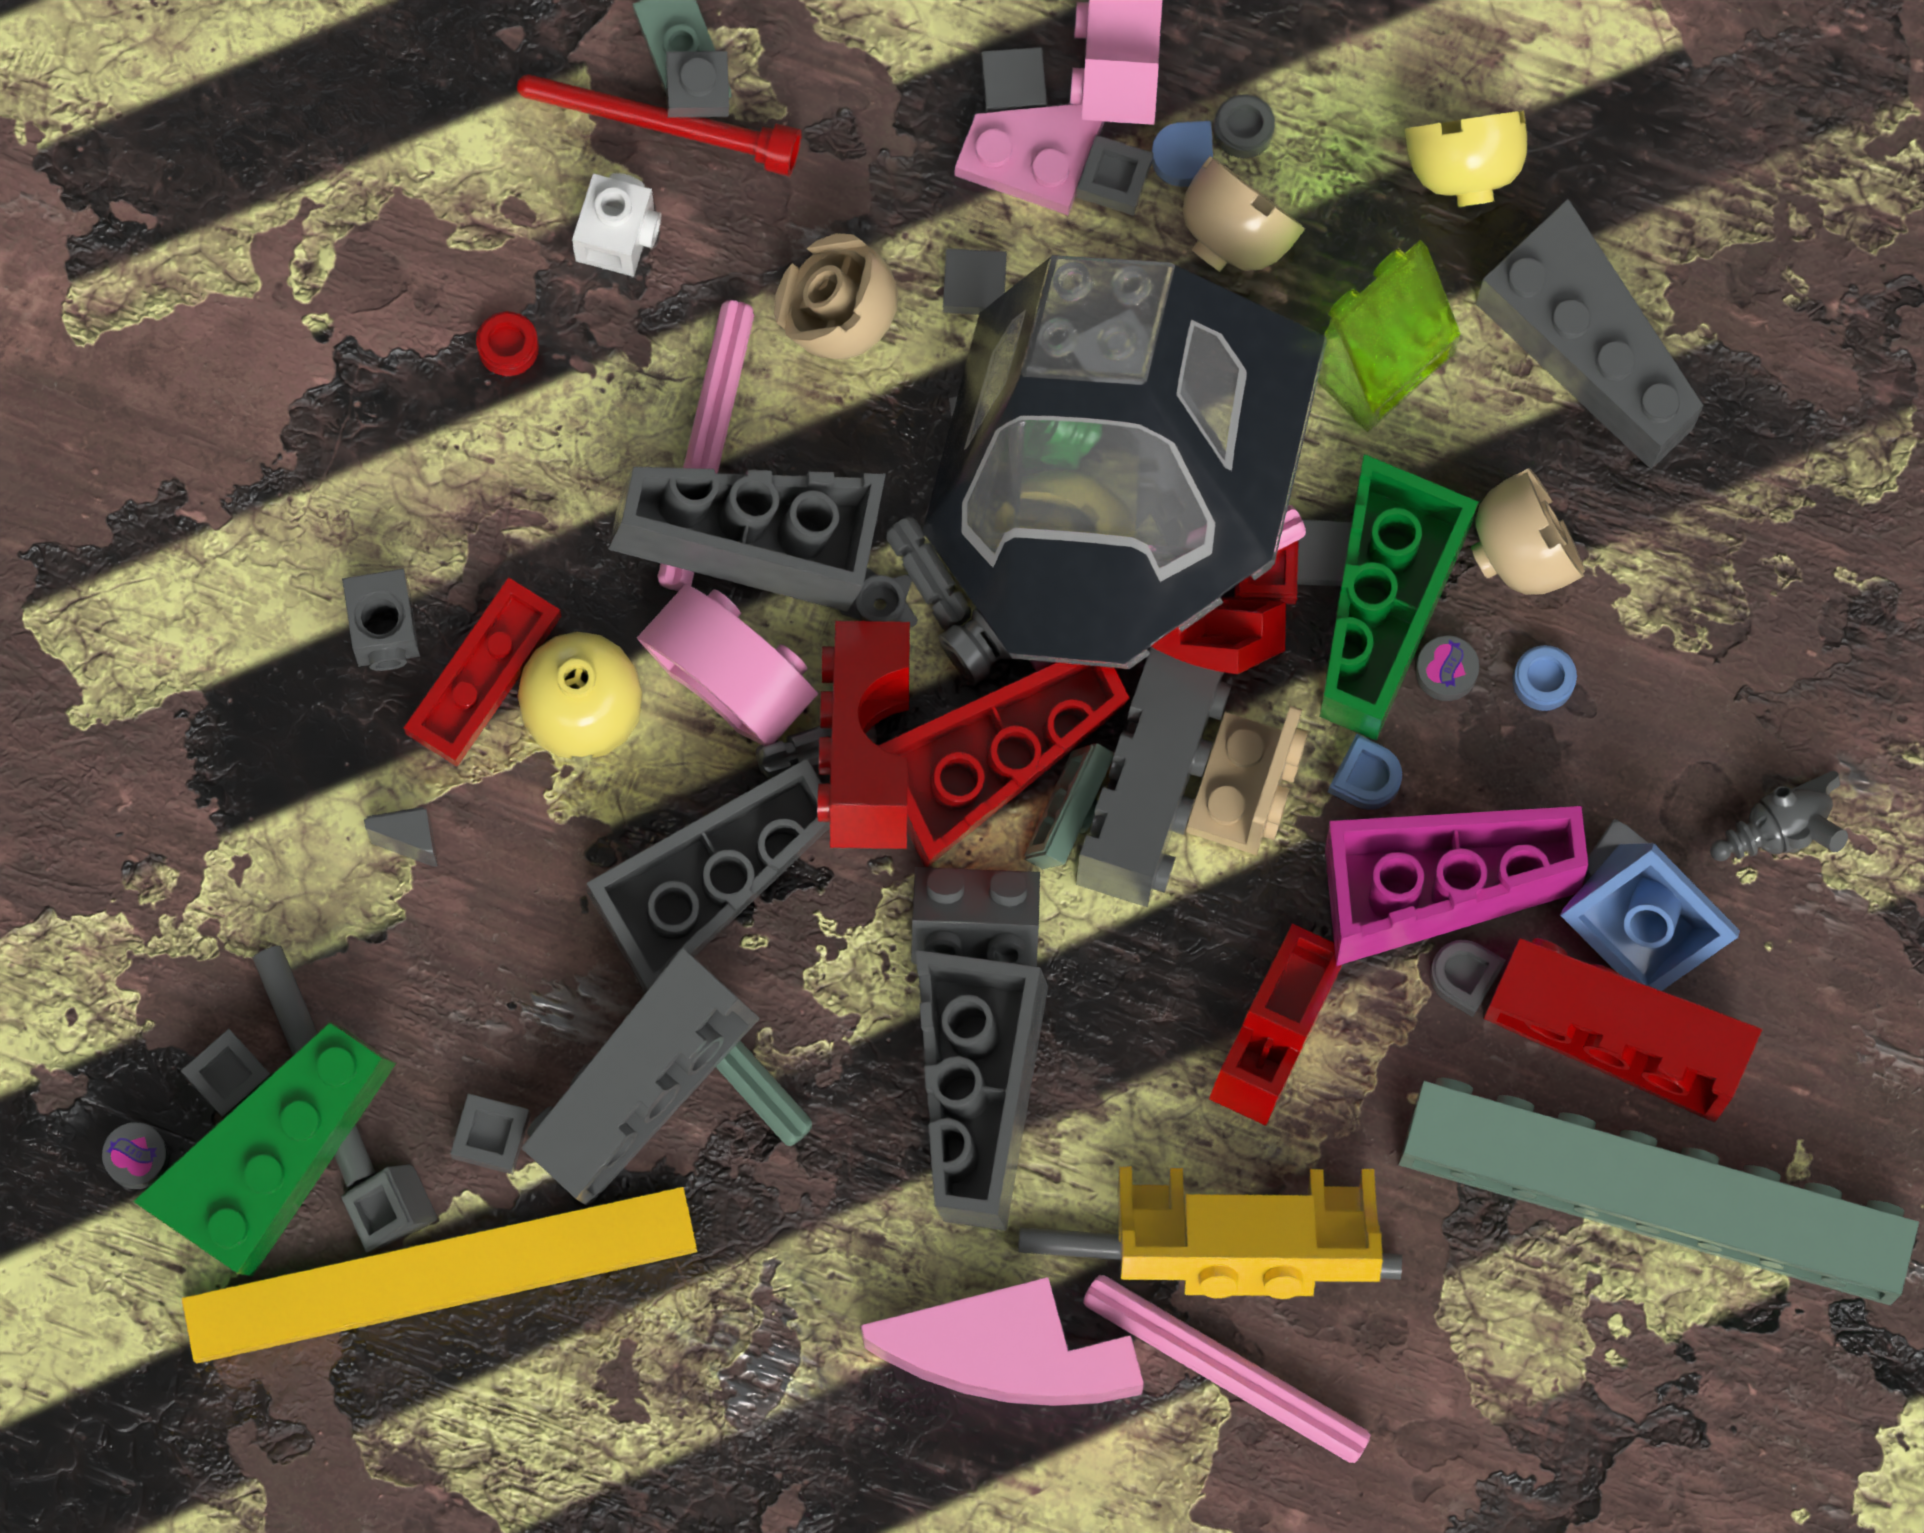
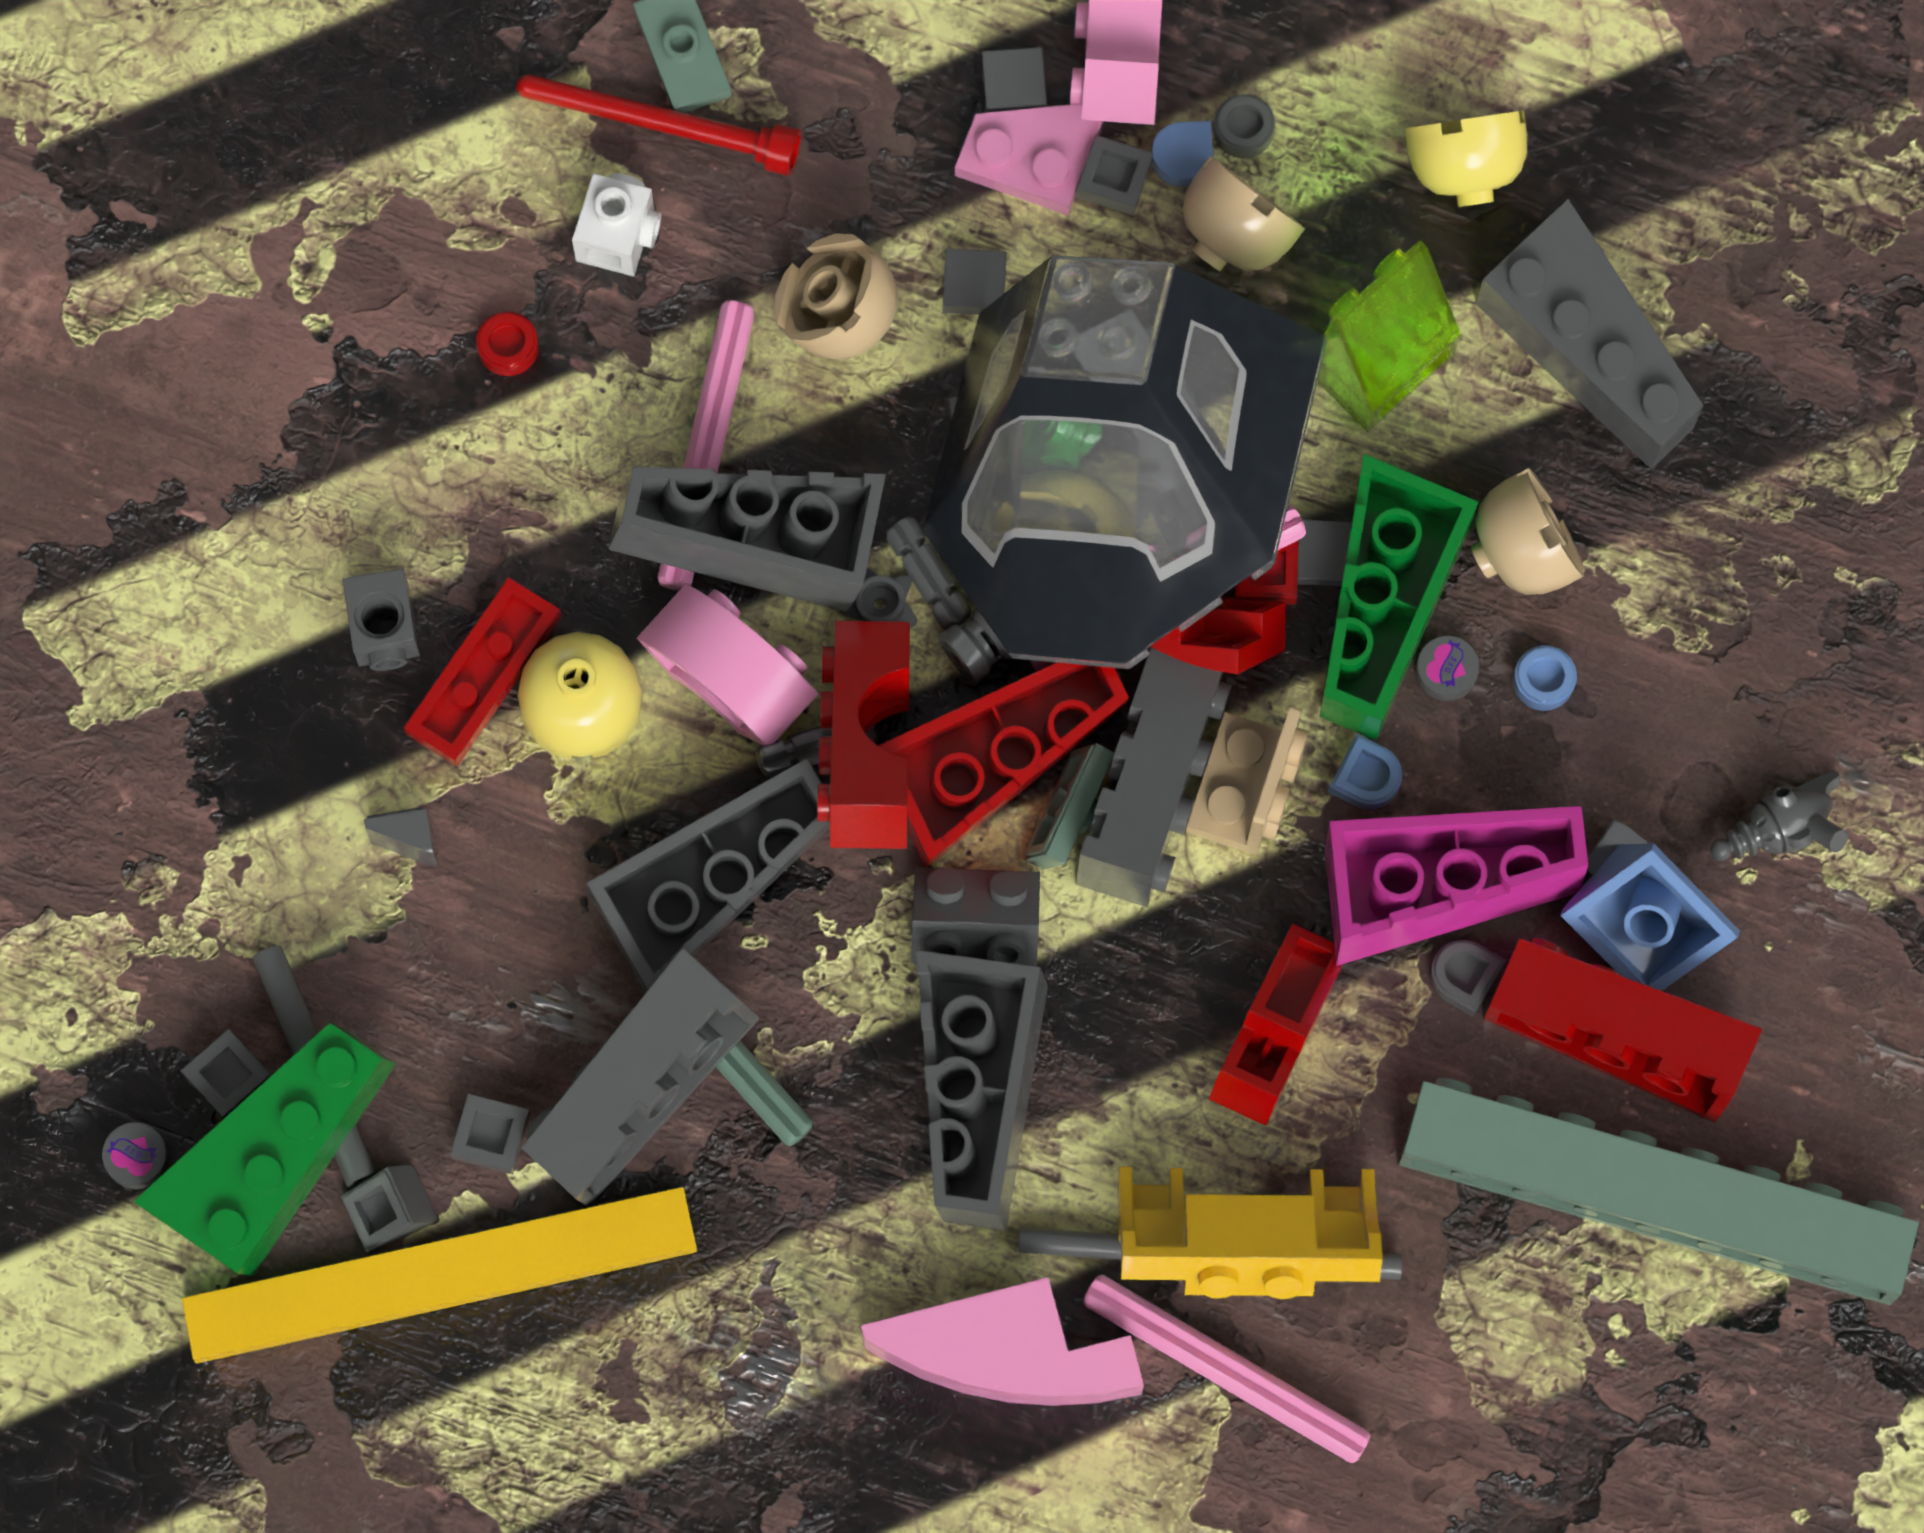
dark grey plate [666,51,729,117] -> none

